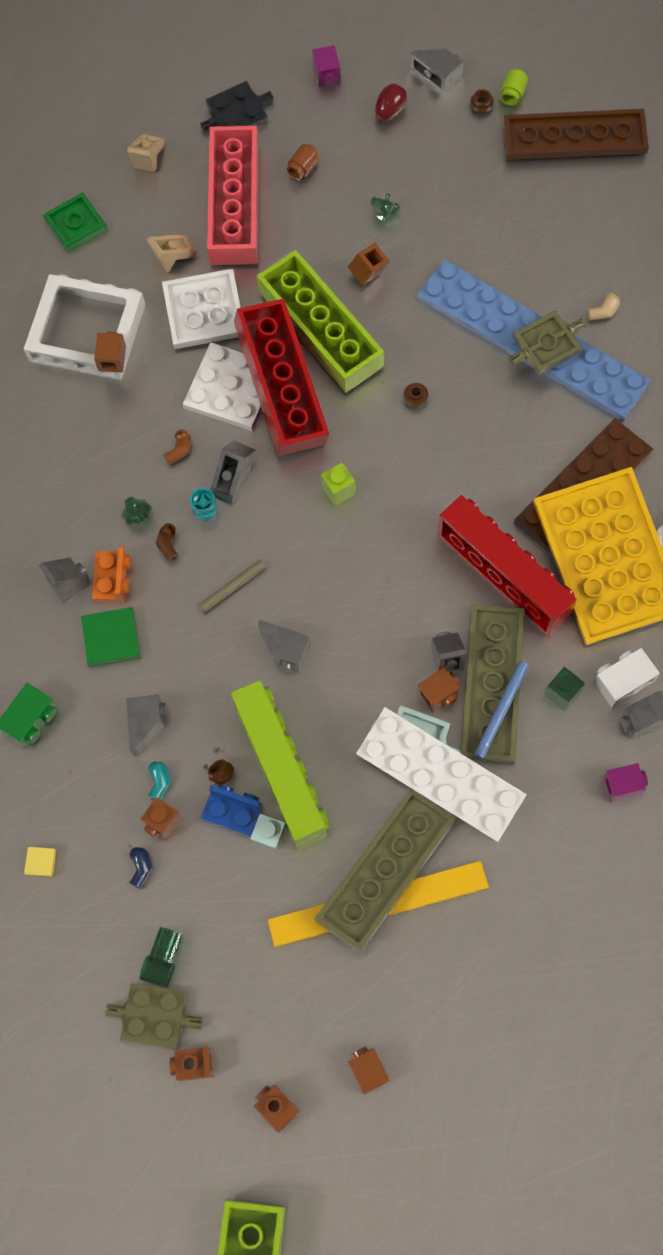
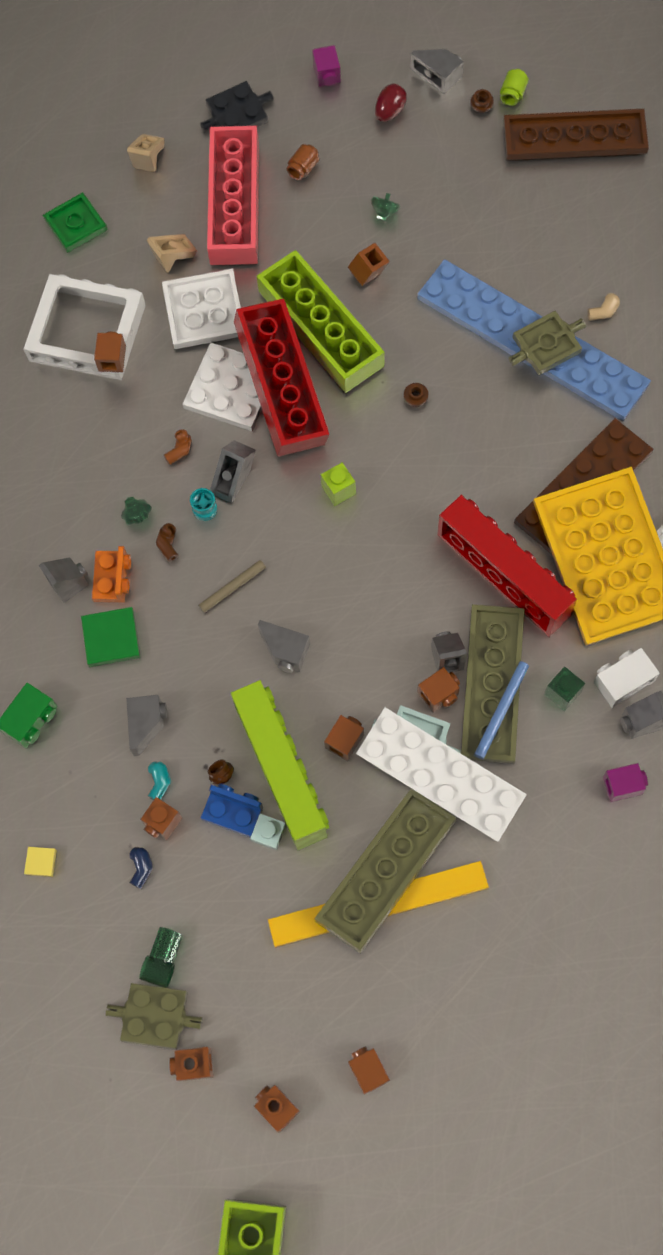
none -> dark orange brick [324,715,364,761]

